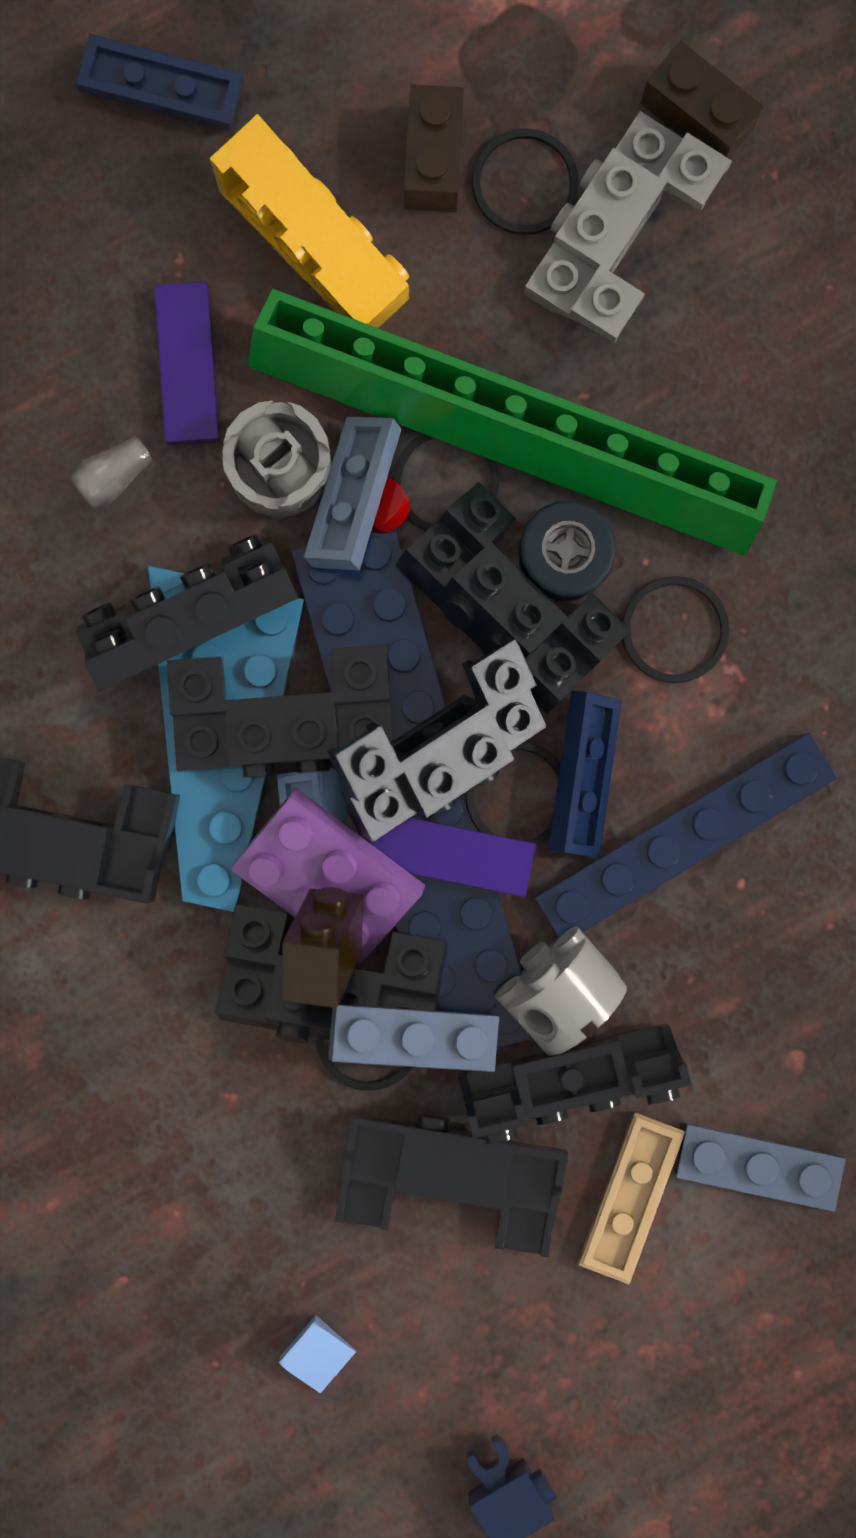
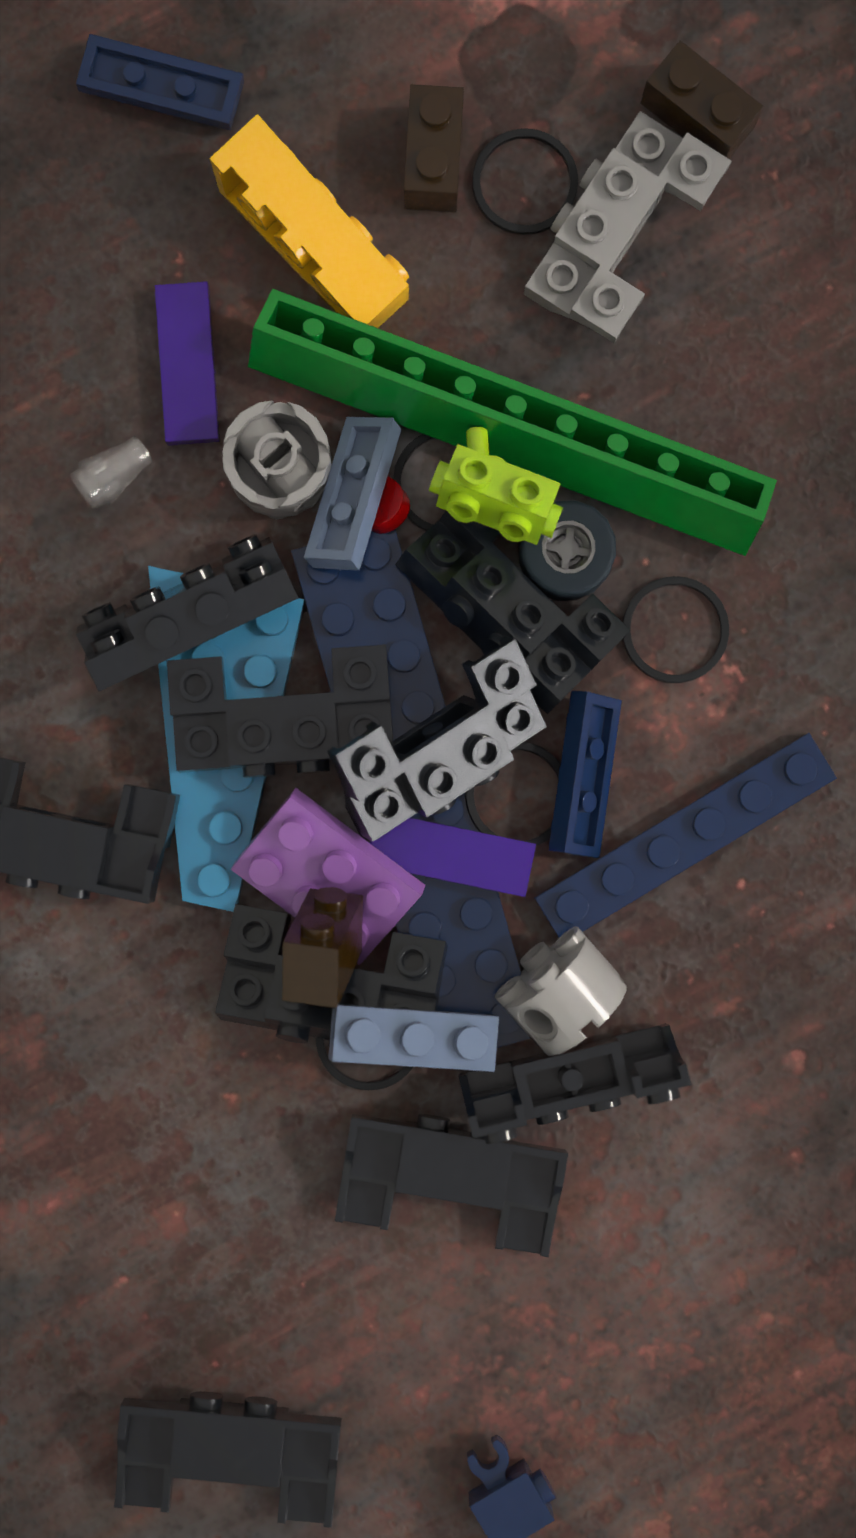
light blue slope [277,769,347,822] -> none
light blue slope [278,1315,356,1393] -> none
tan tile [578,1111,685,1284] -> none
sand blue plate [674,1123,846,1212] -> none
none -> black bracket [114,1391,342,1528]
none -> lime brick [429,427,563,545]

